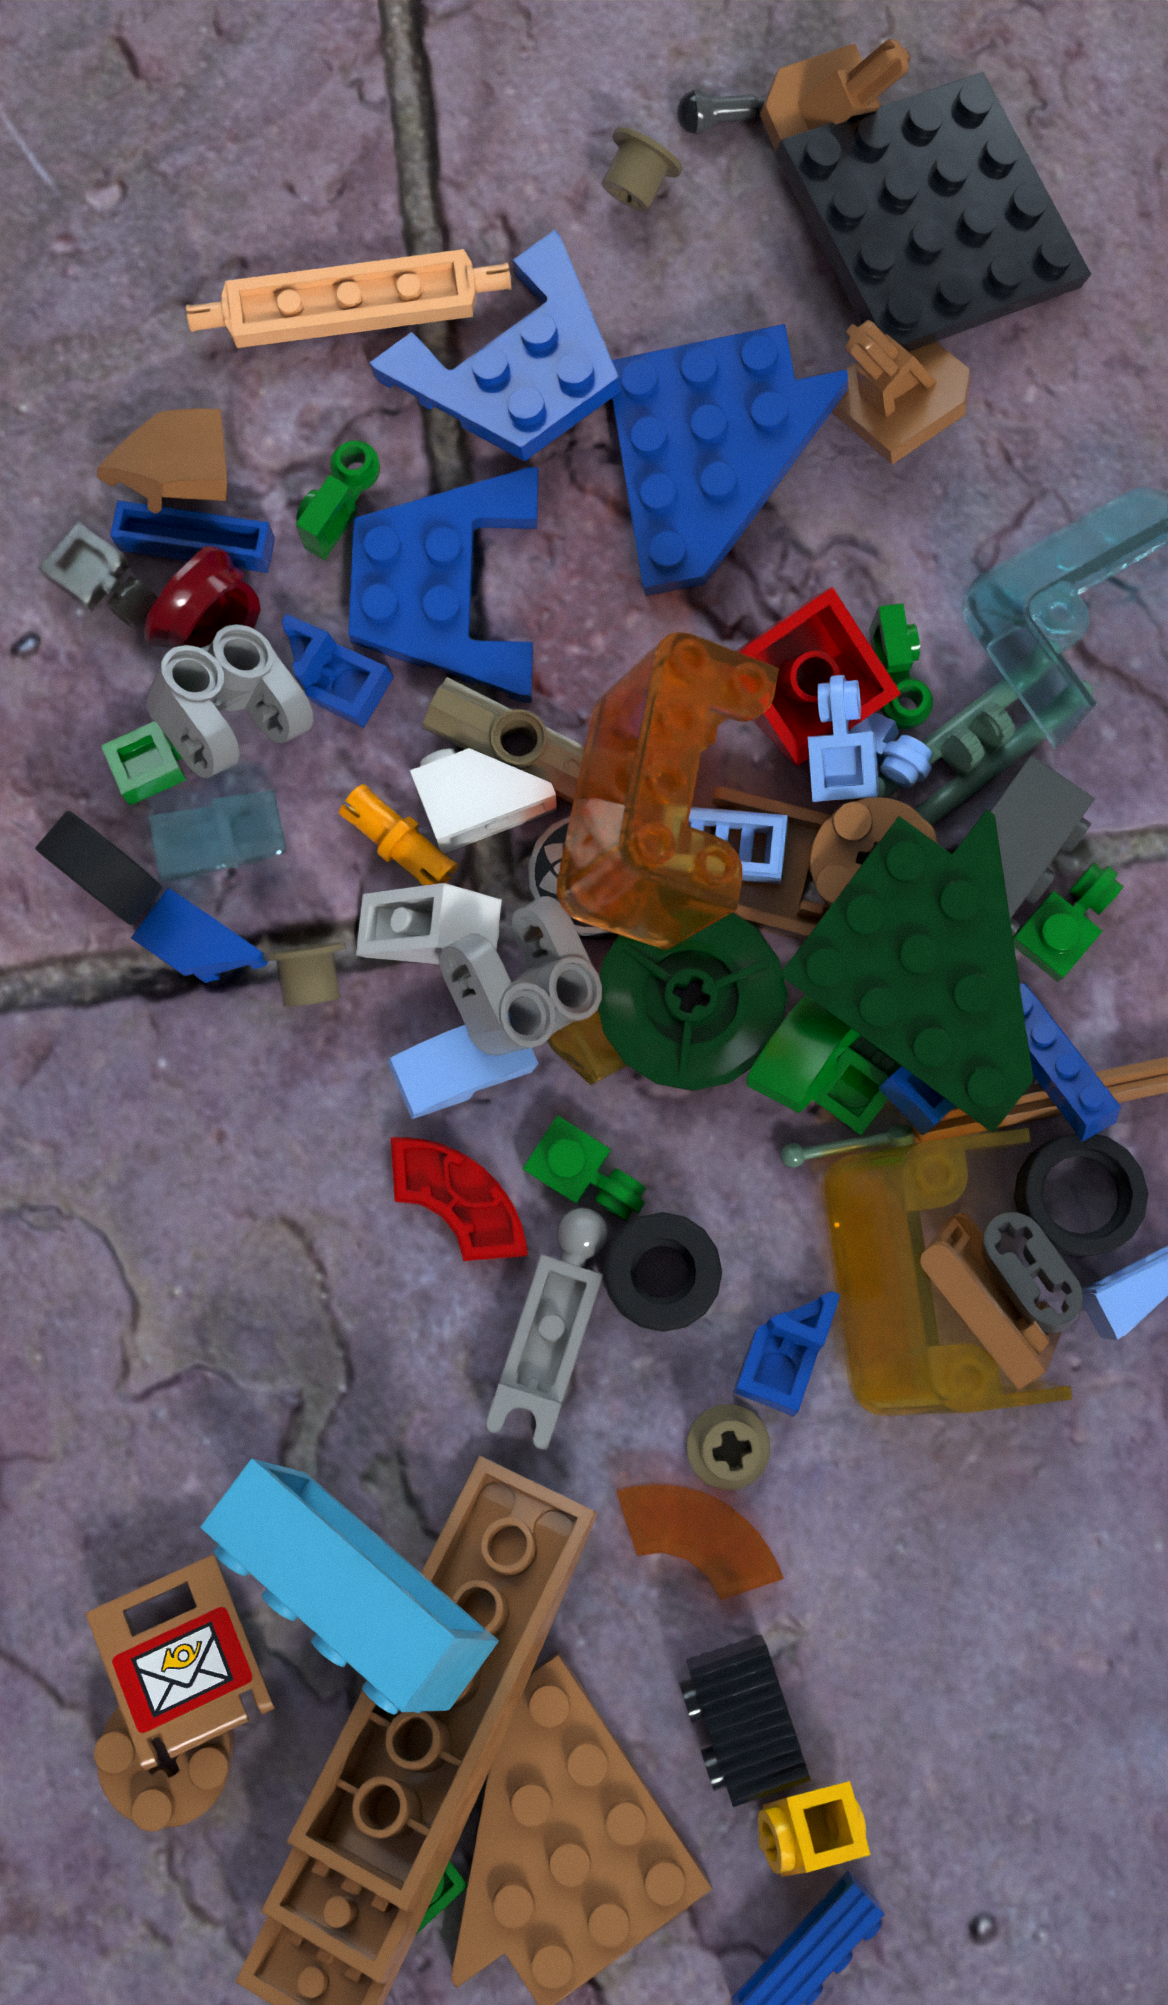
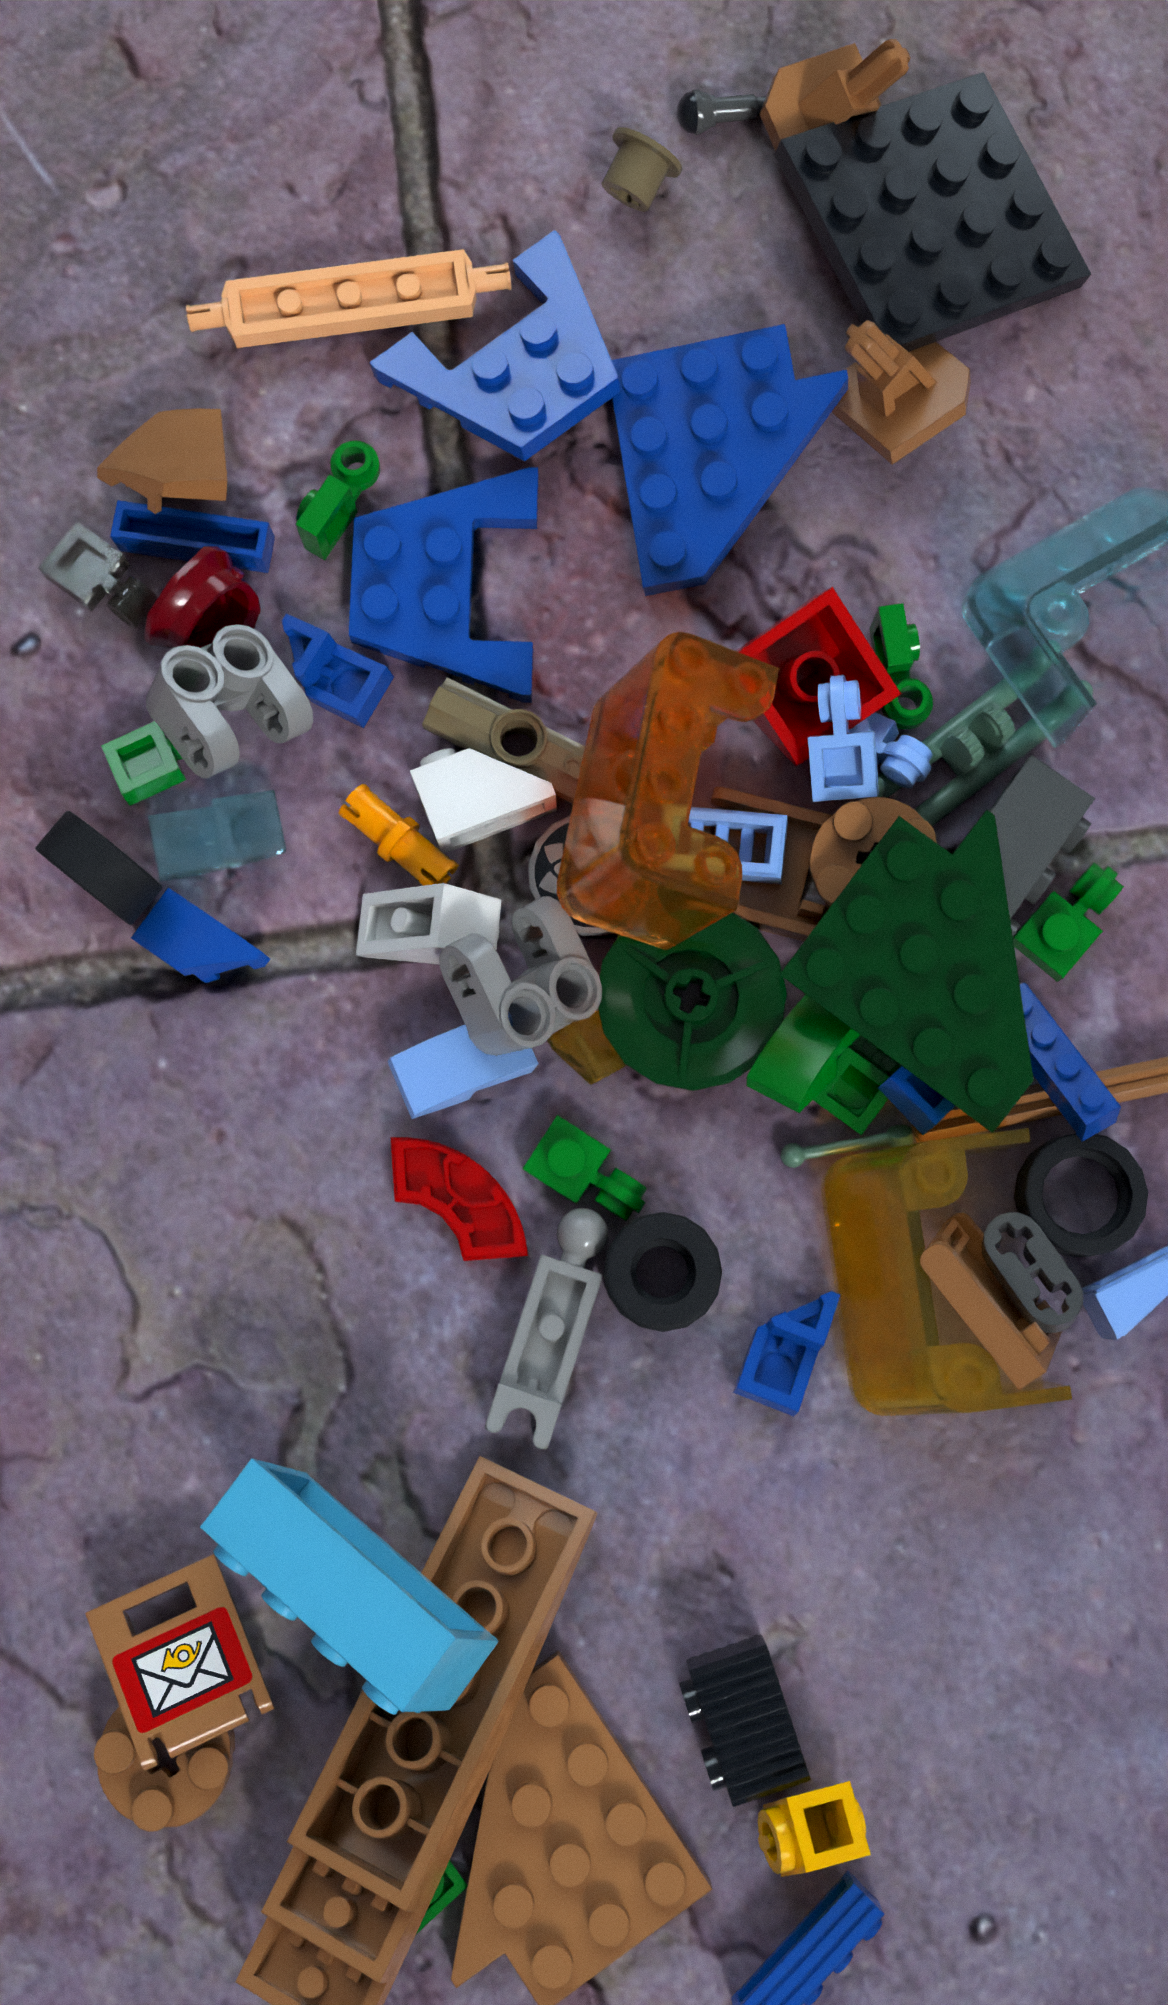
dark tan piece [263,942,346,1007] -> none
clear orange tile [616,1482,784,1600] -> none
dark tan piece [686,1404,770,1490] -> none

